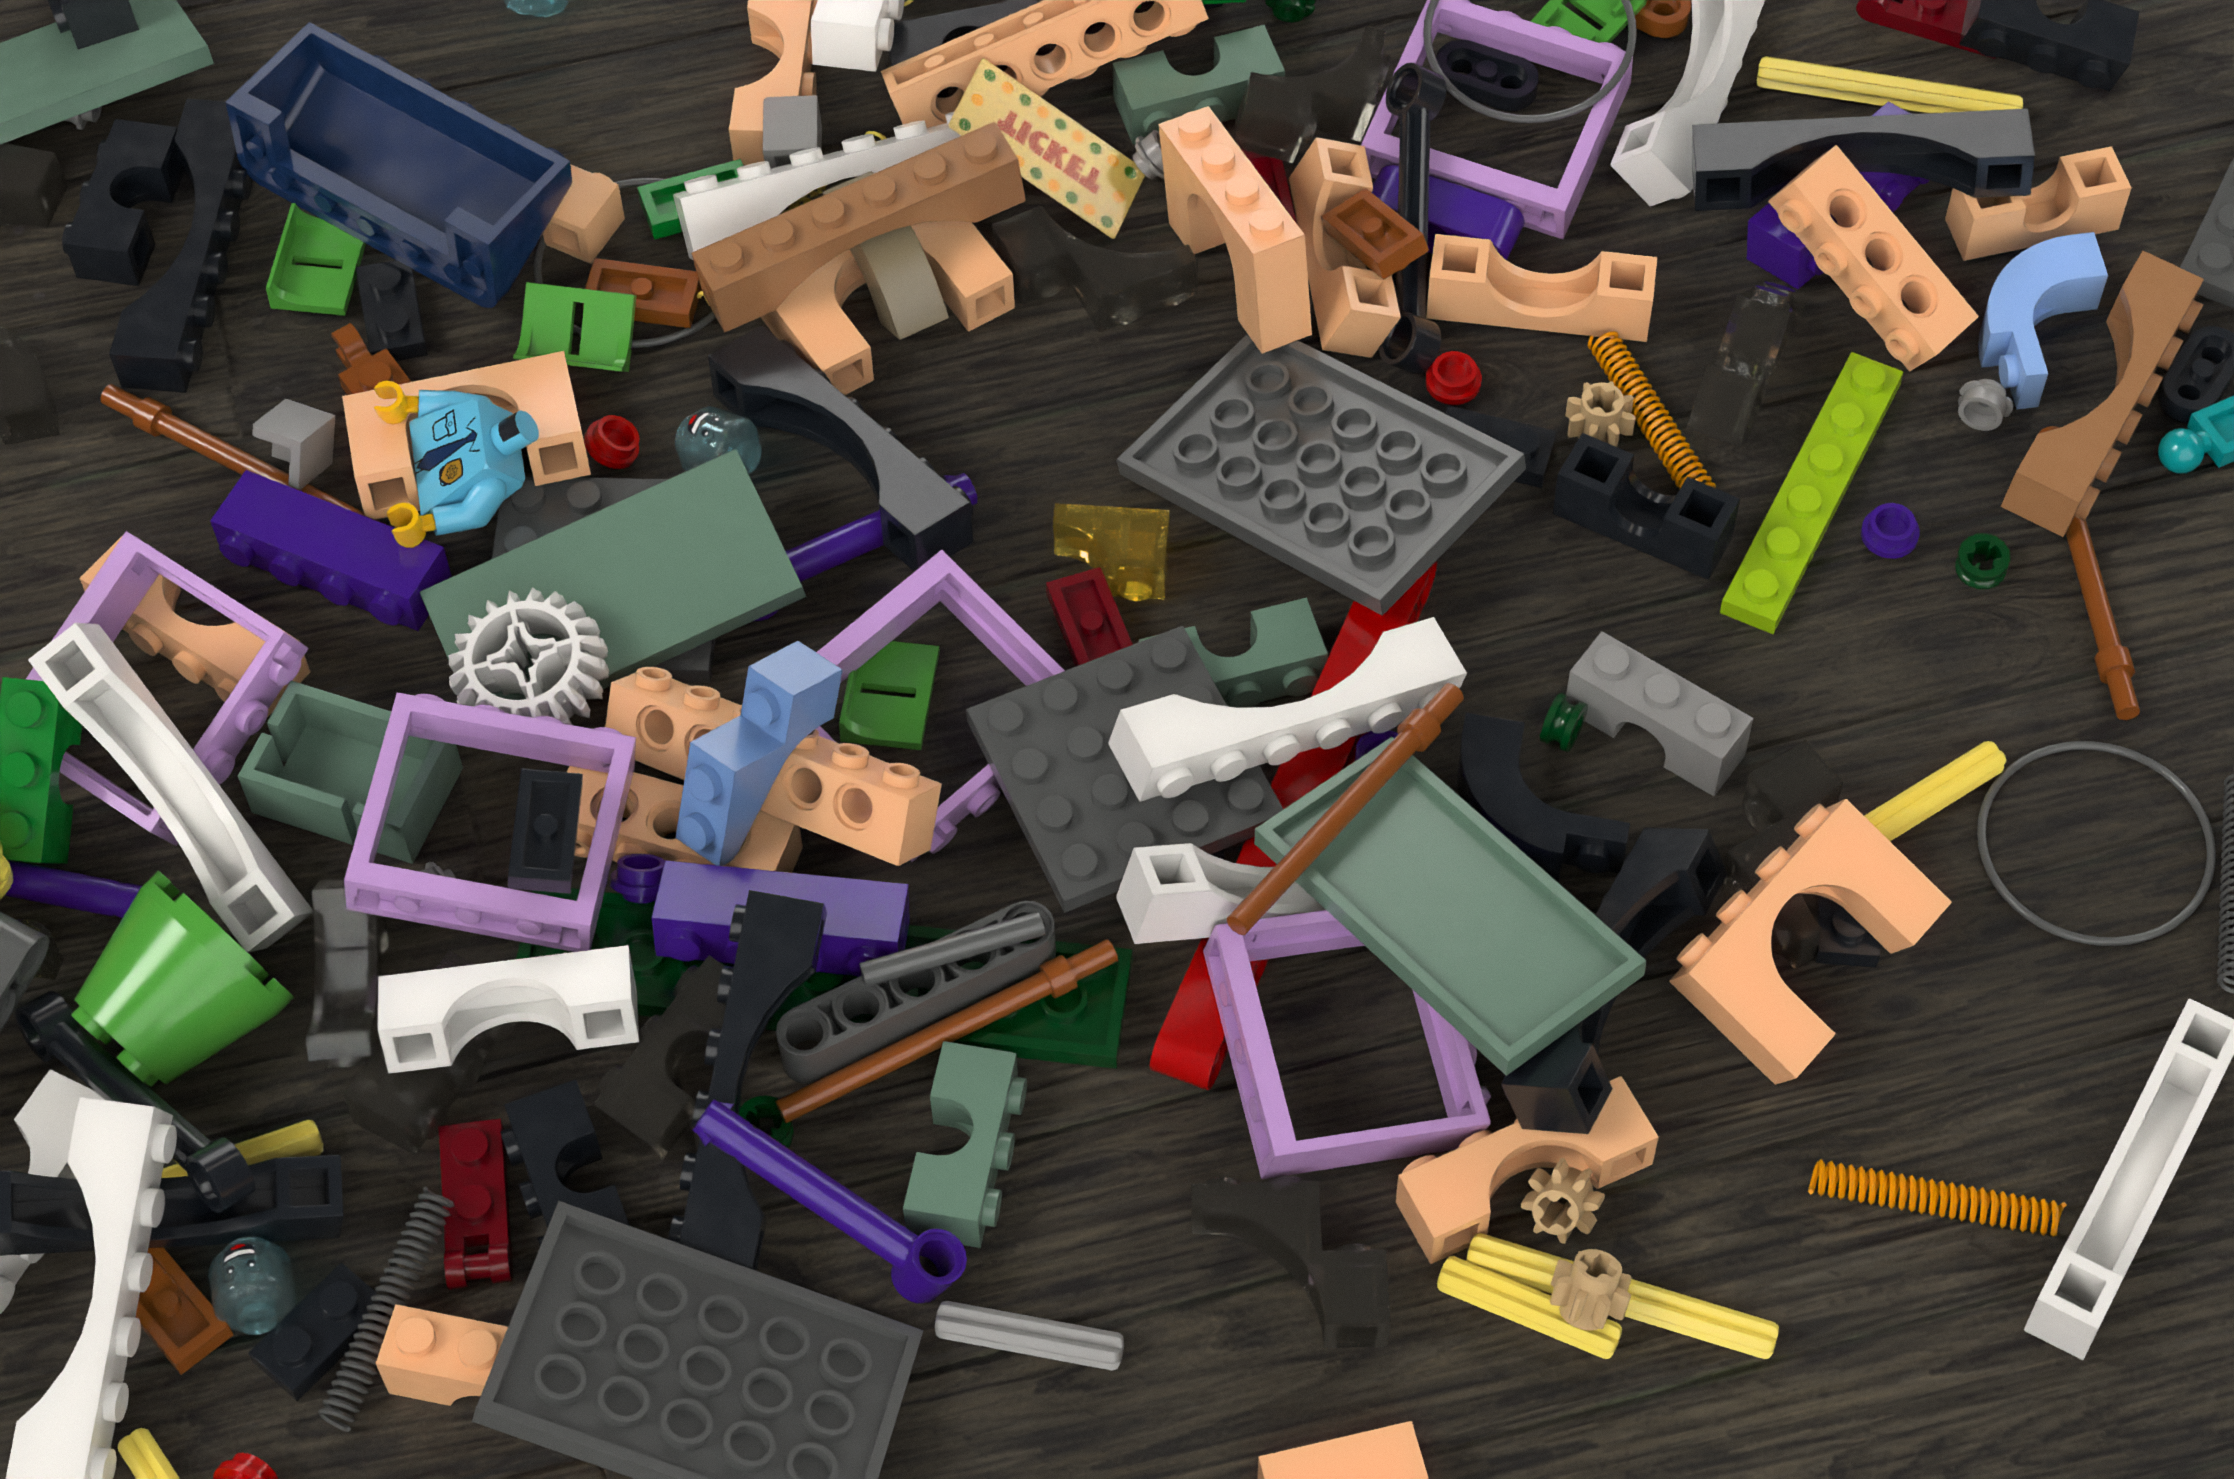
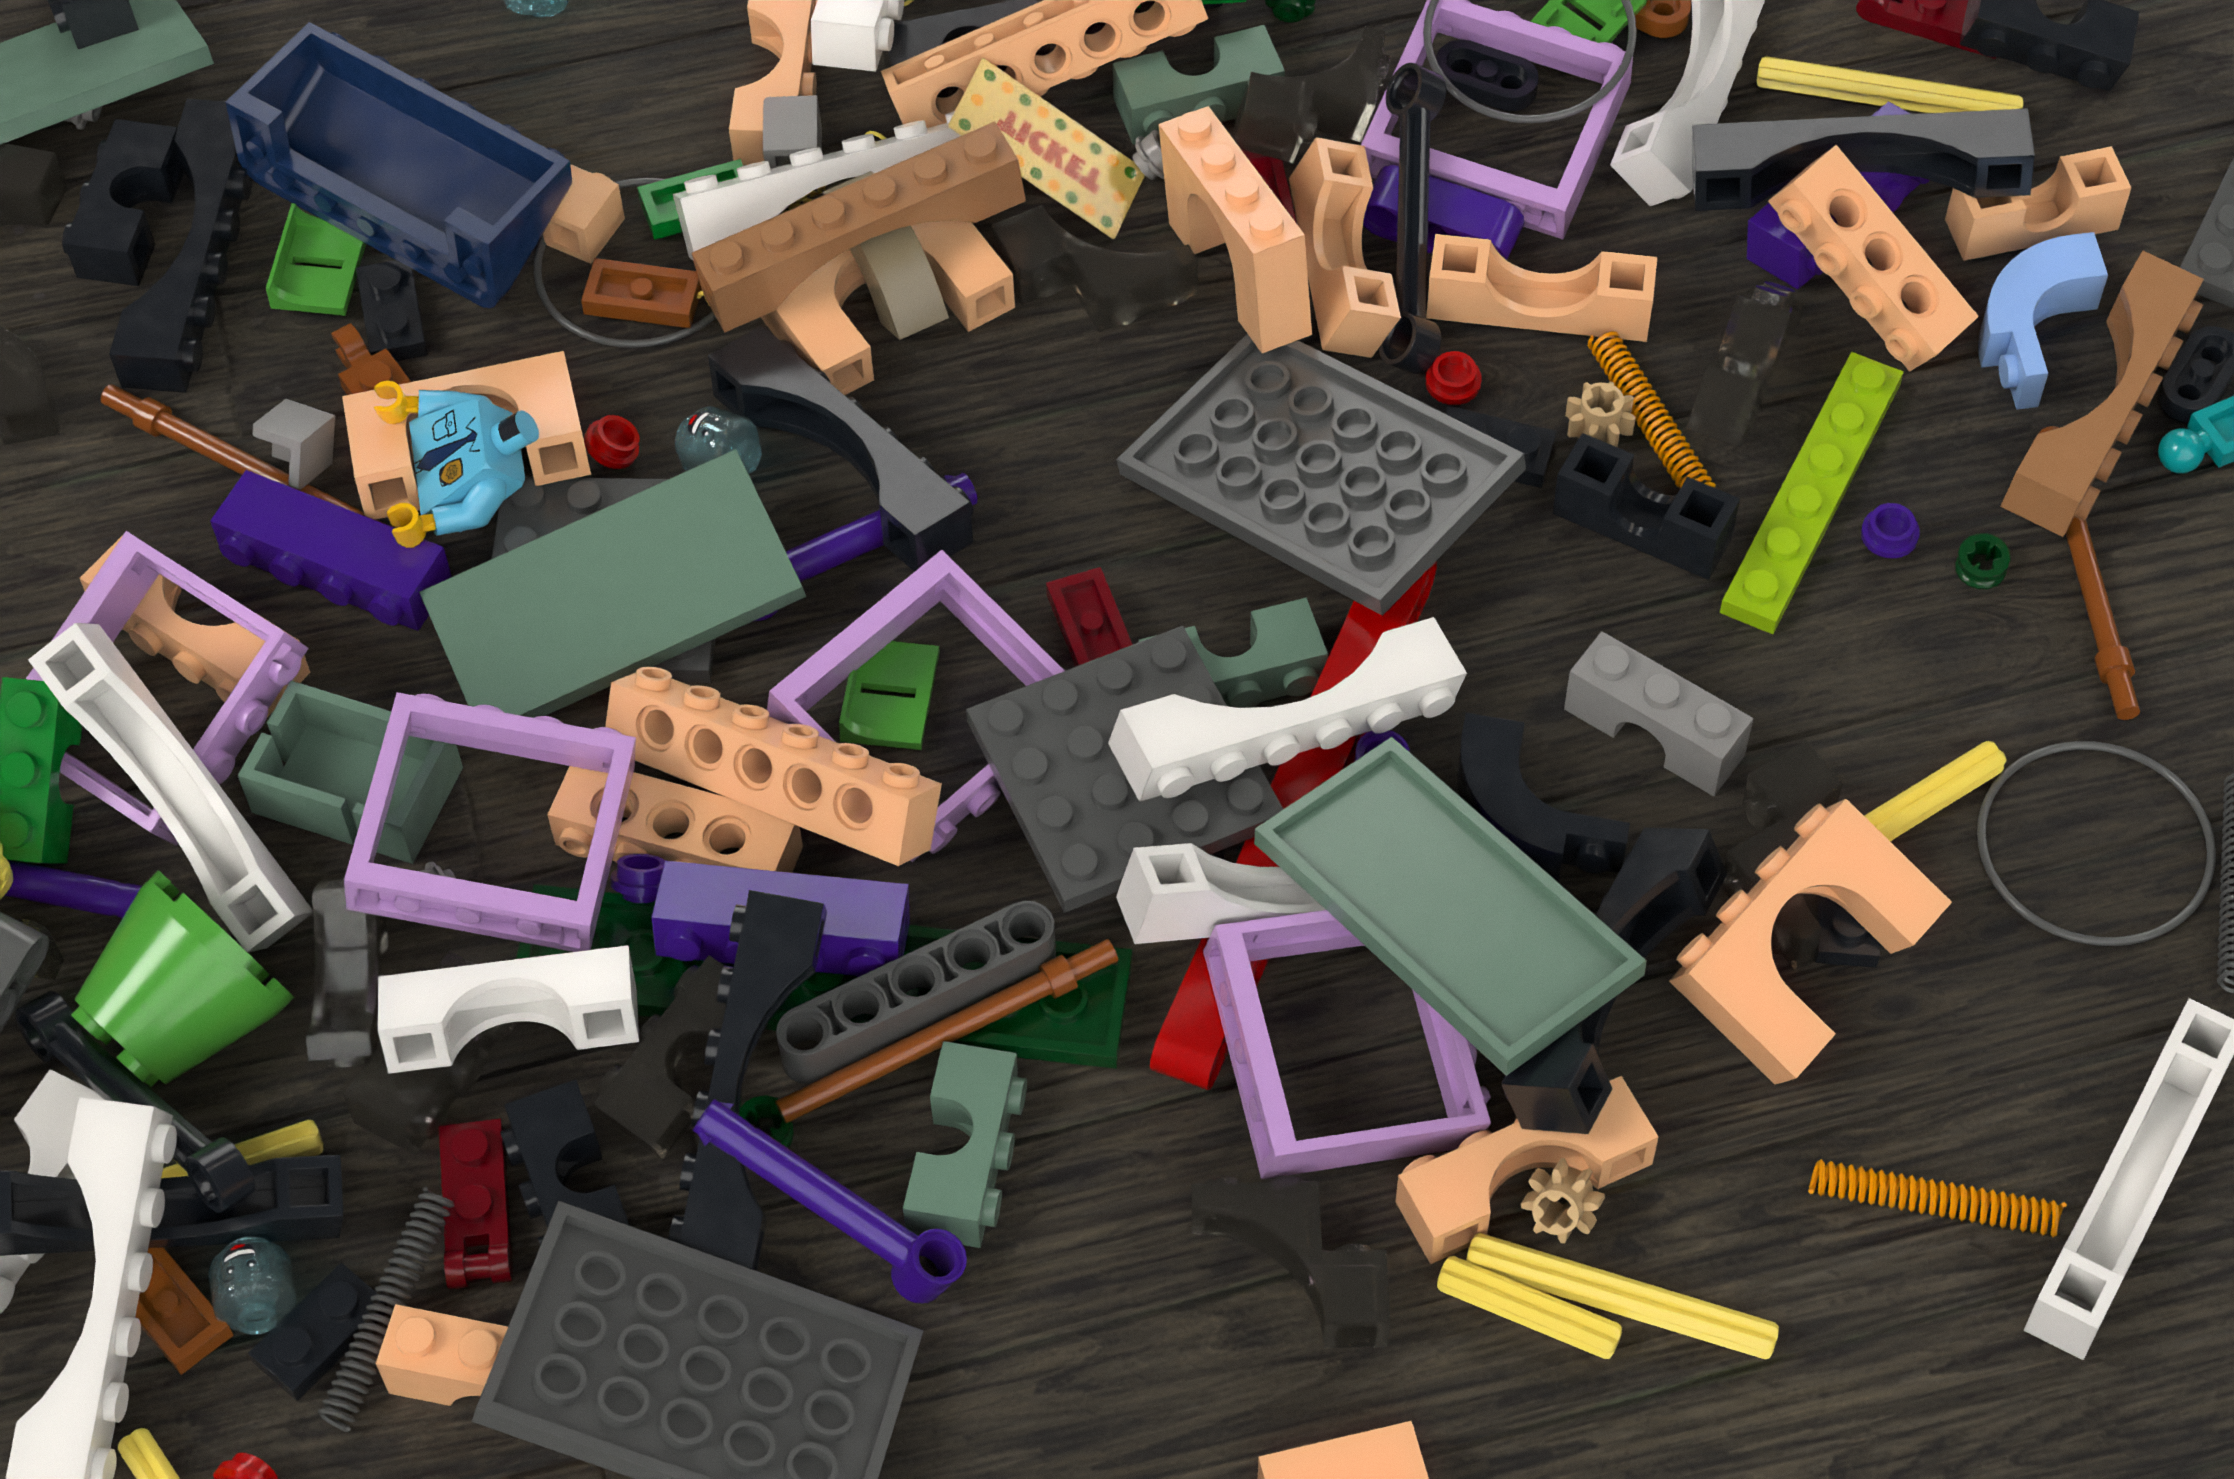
white gear [448,587,609,725] -> none
black plate [508,768,583,894] -> none
bright green piece [513,282,637,372] -> none
medium blue arch [675,641,843,866] -> none
dark grey bar [859,911,1045,987] -> none
light grey axle [935,1301,1124,1371] -> none
clear yellow arch [1053,503,1170,601] -> none
dark orange bar [1227,683,1464,935] -> none
dark orange plate [1321,188,1429,280] -> none
dark green bush [1540,693,1588,753] -> none
tan gear [1549,1249,1632,1330] -> none
light grey plate [1958,379,2013,431] -> none

